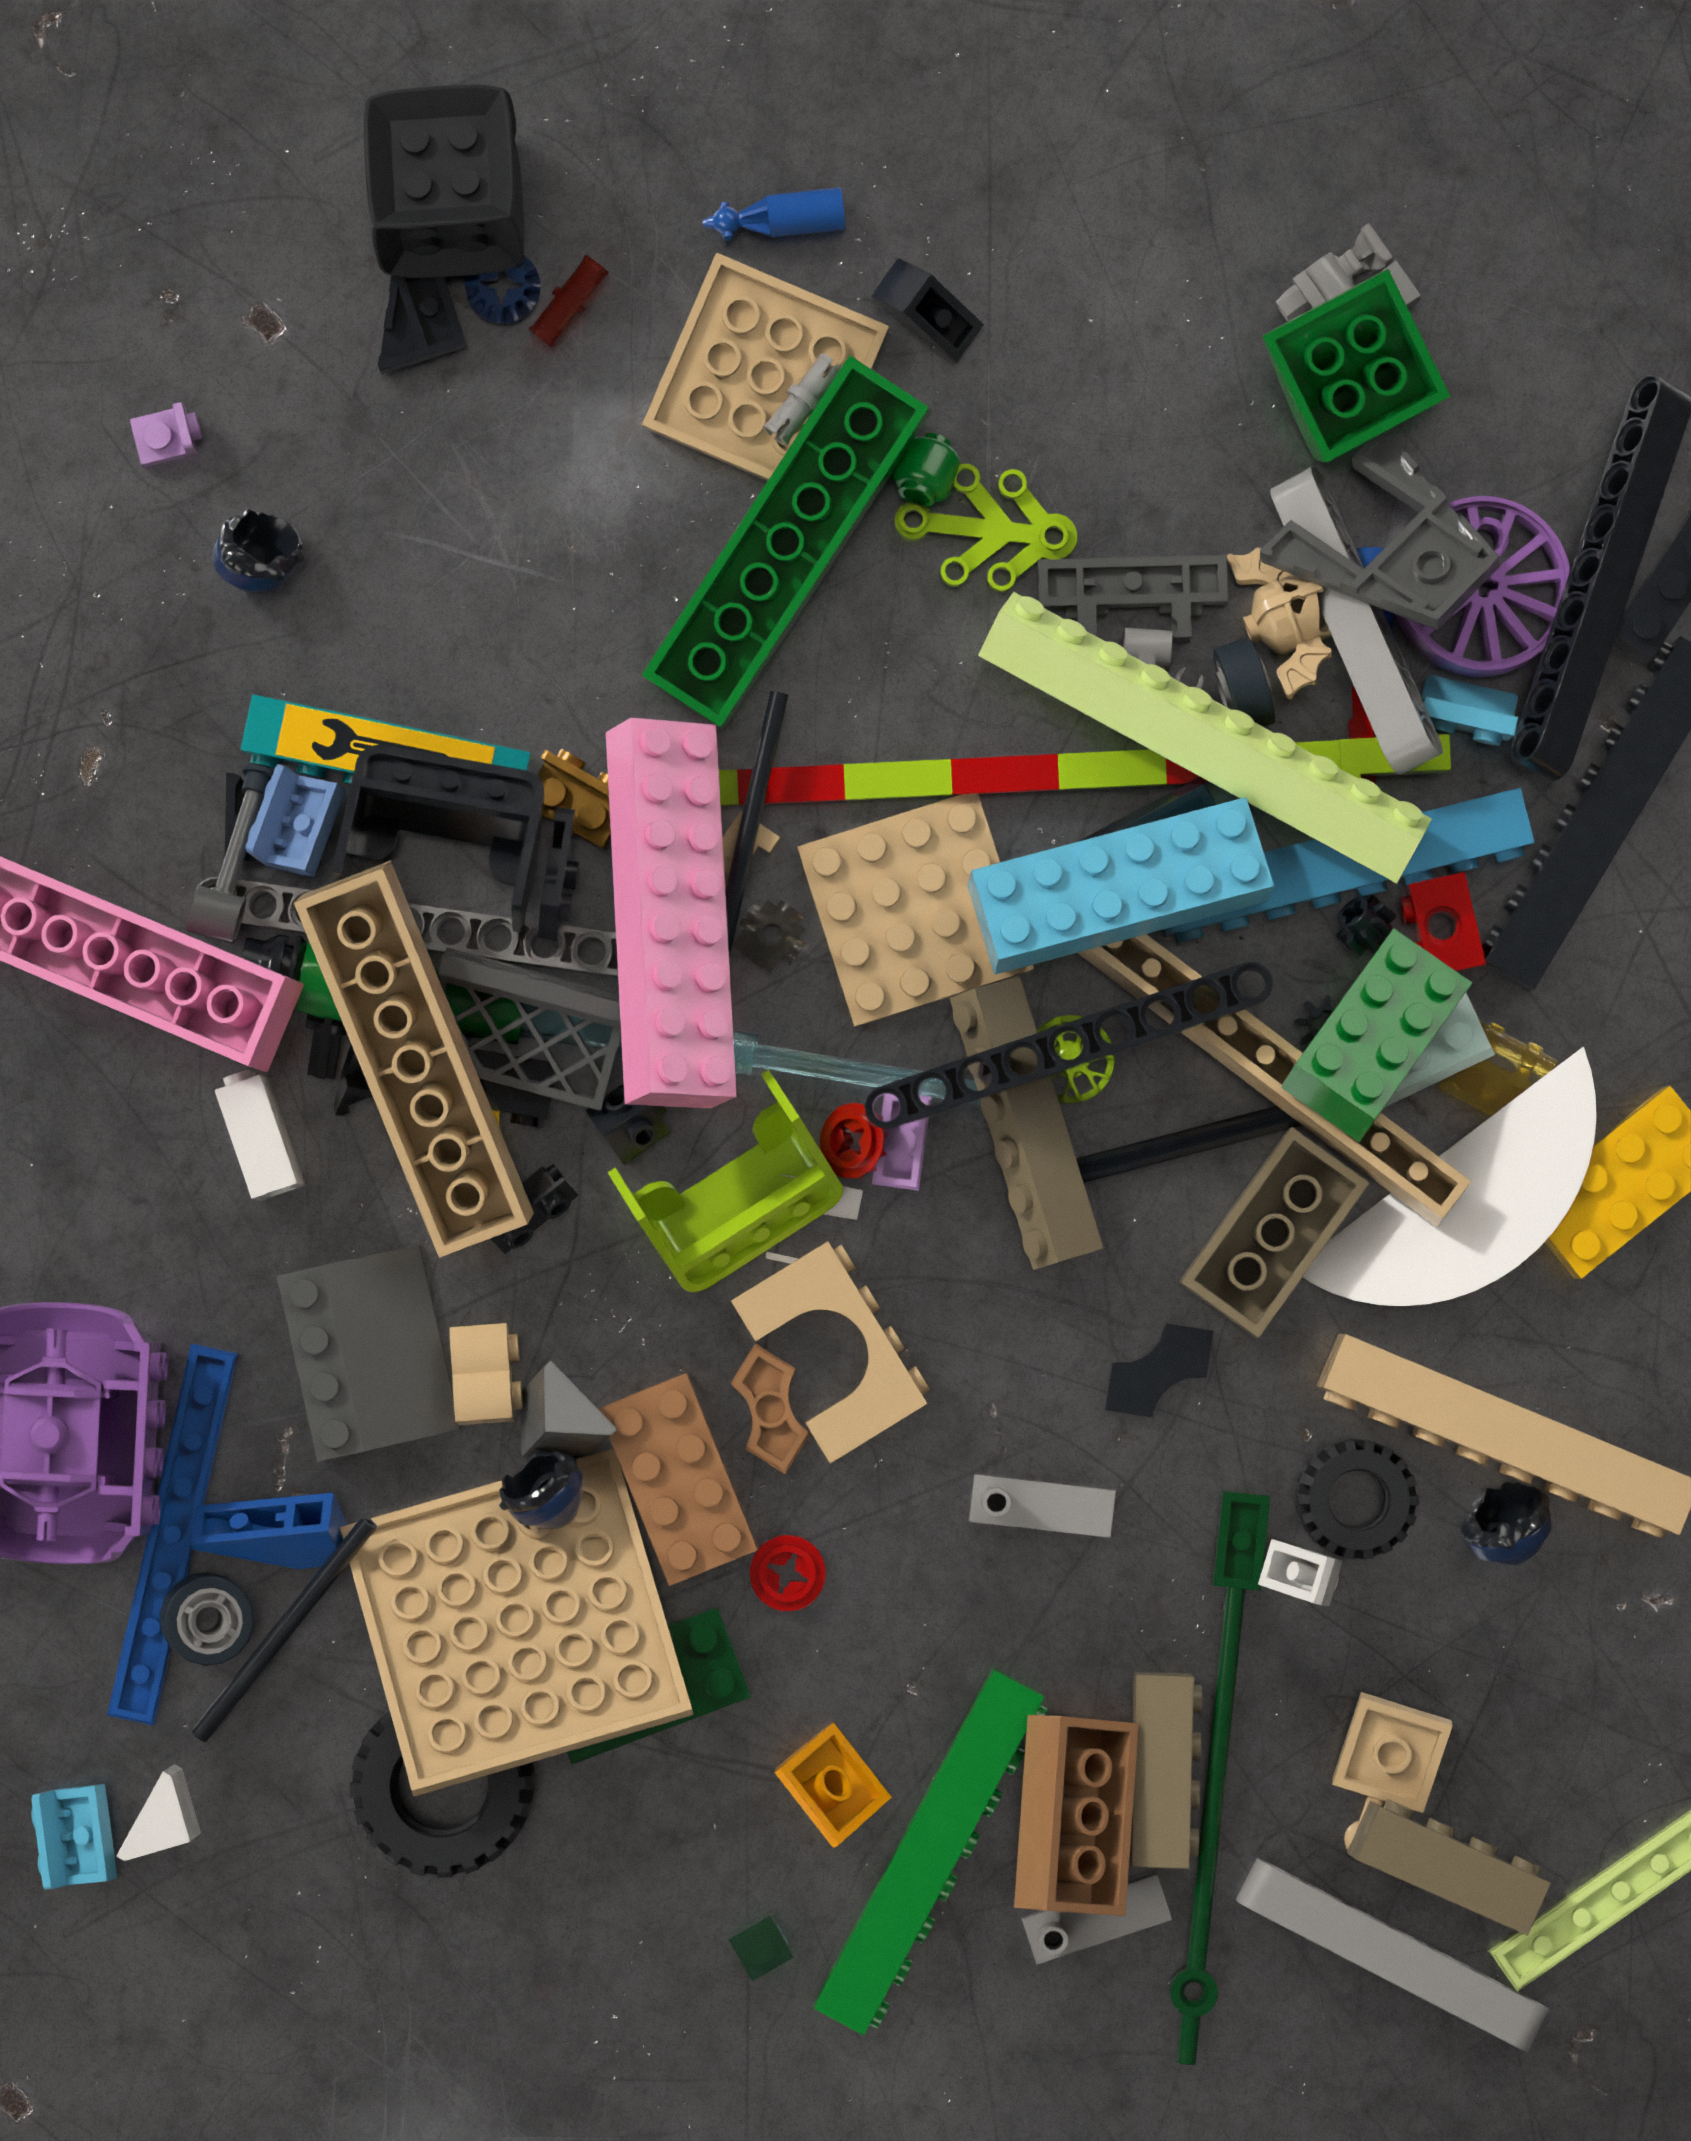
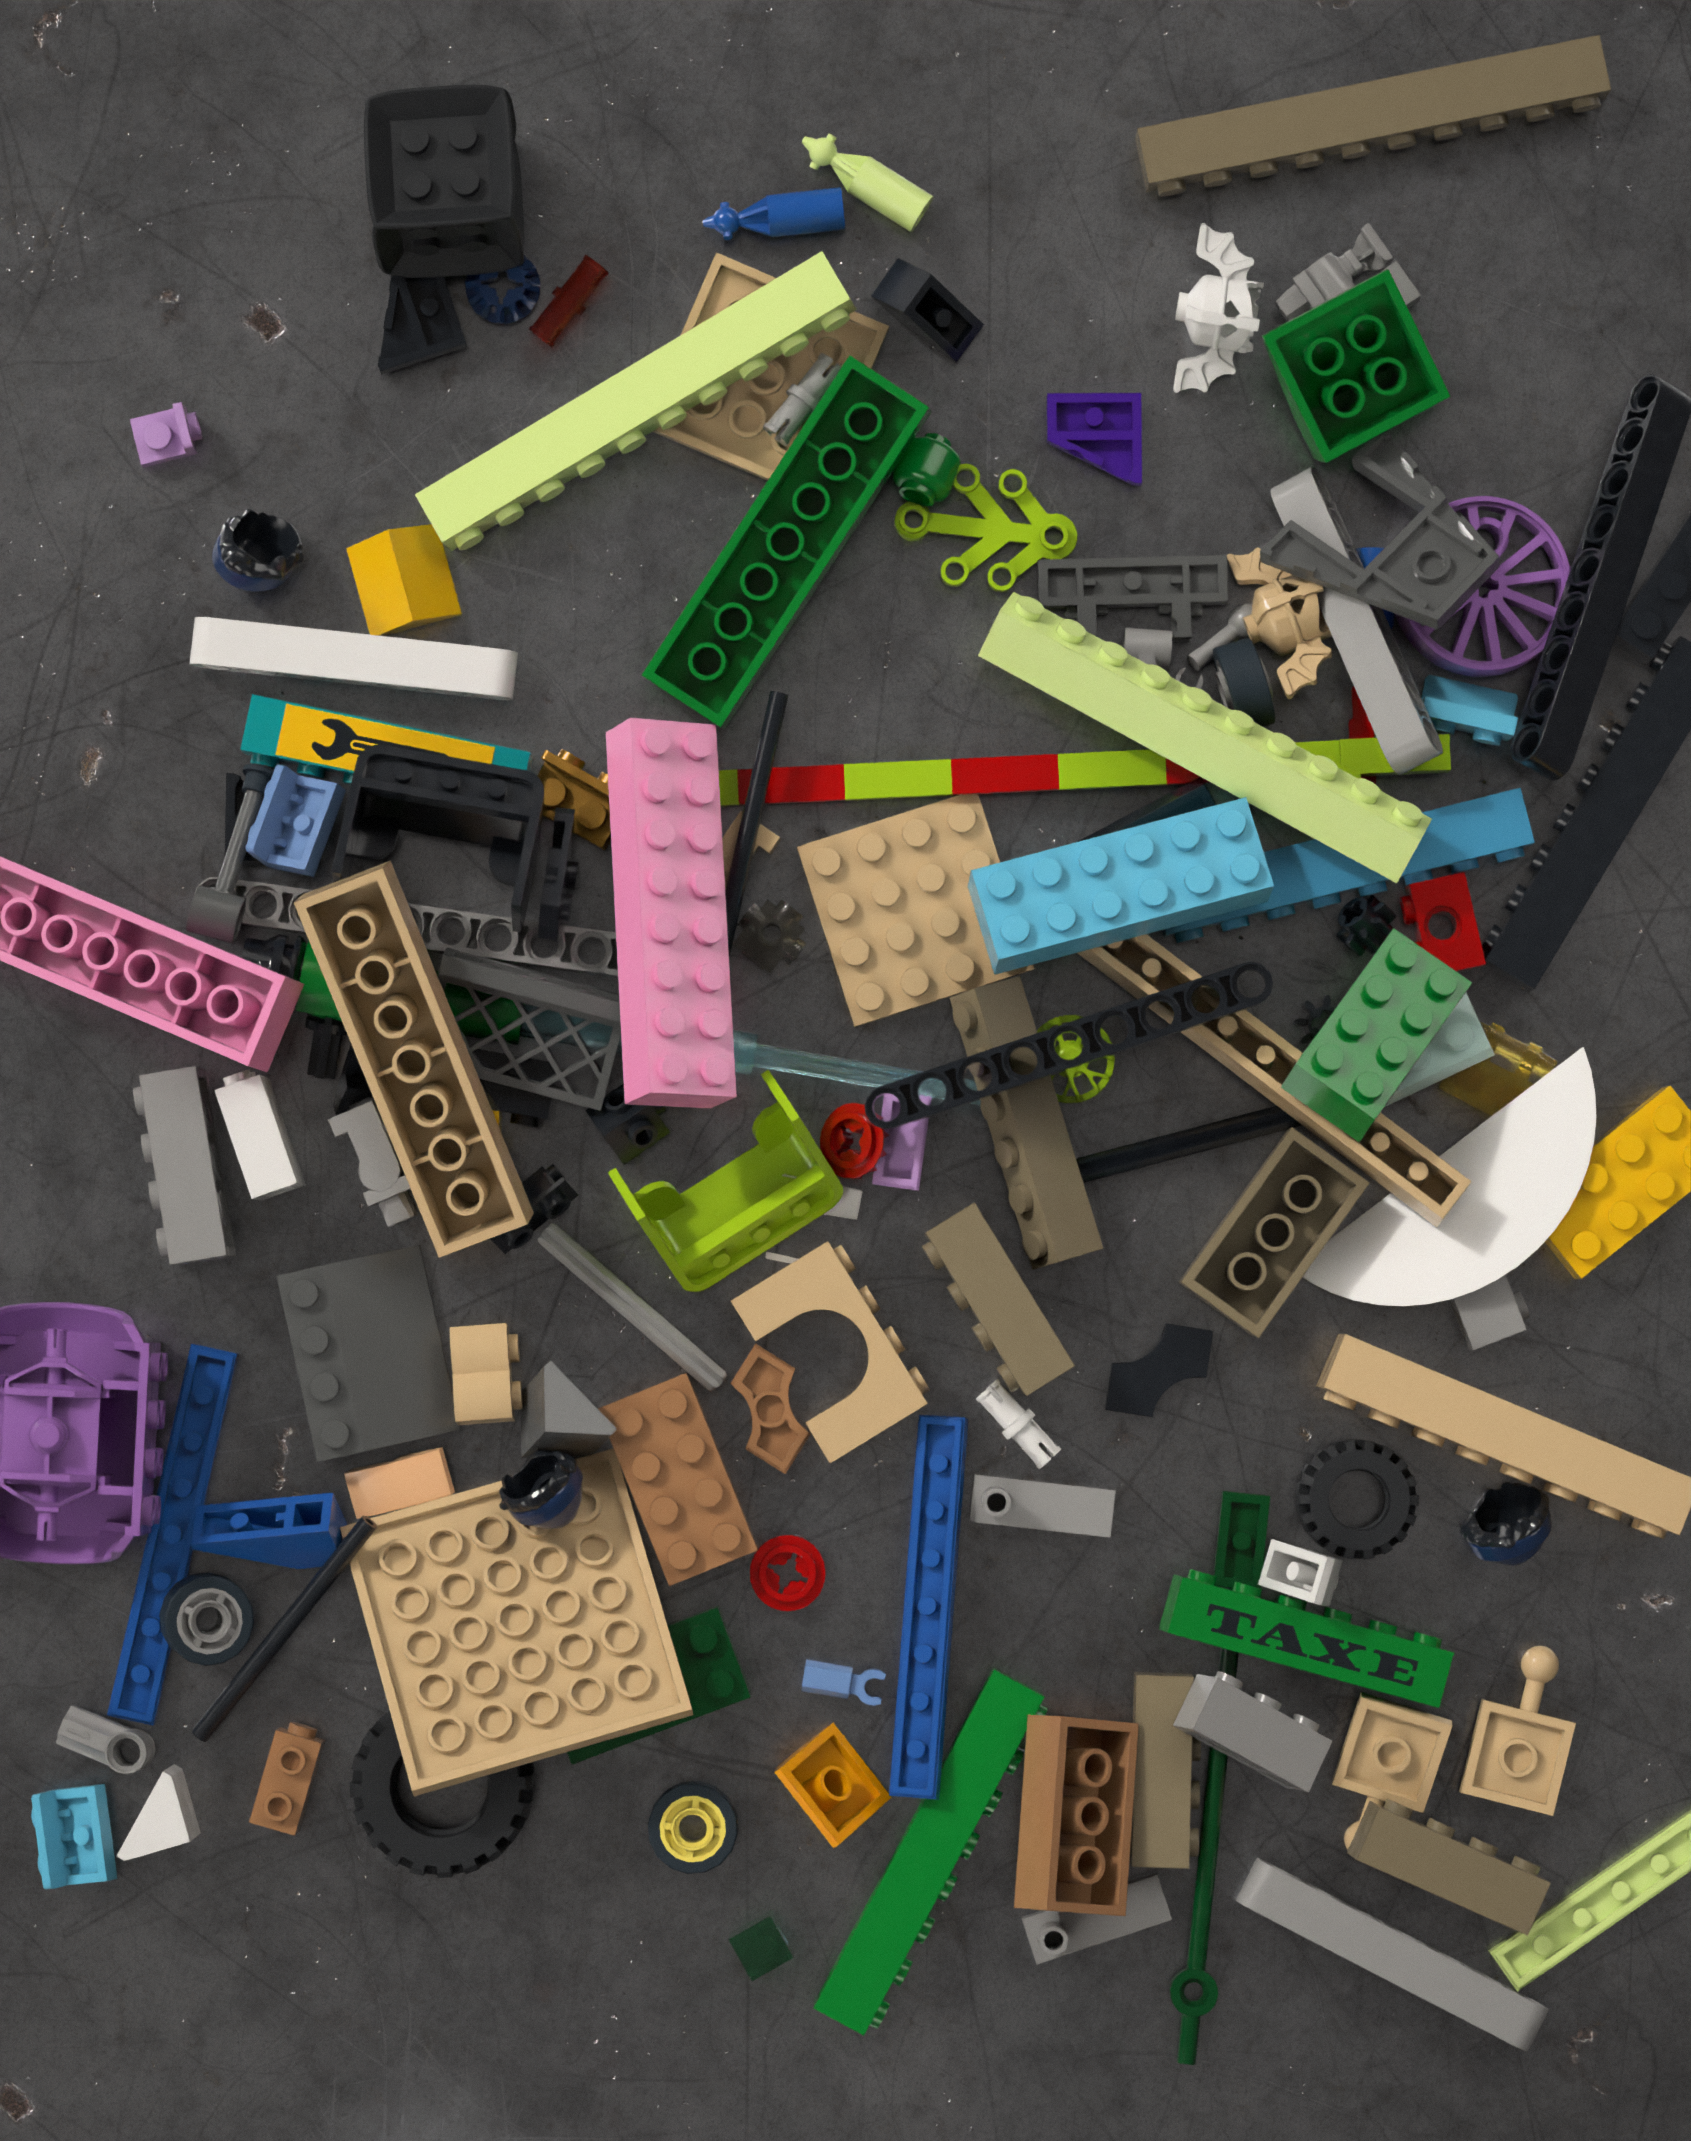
none -> light grey piece [55,1705,156,1774]
none -> light grey brick [133,1066,236,1266]
none -> white beam [189,617,518,701]
none -> medium nougat brick [249,1722,326,1836]
none -> light grey hips [328,1101,418,1227]
none -> light nougat slope [344,1447,455,1519]
none -> yellow slope [346,524,462,636]
none -> yellowish green brick [415,251,857,551]
none -> light grey axle [538,1223,727,1392]
none -> wheel [648,1781,738,1874]
none -> medium blue bar [801,1659,886,1706]
none -> yellowish green wheel [802,133,934,232]
none -> blue tile [889,1415,969,1800]
none -> dark tan brick [921,1202,1075,1396]
none -> white pin [976,1379,1061,1469]
none -> dark purple wing [1046,393,1142,486]
none -> dark tan brick [1135,35,1611,196]
none -> green brick [1159,1569,1454,1708]
none -> white helmet [1173,223,1264,393]
none -> light grey brick [1173,1671,1332,1793]
none -> light grey bar [1187,604,1252,671]
none -> light grey brick [1449,1270,1530,1350]
none -> tan plate [1459,1646,1576,1816]

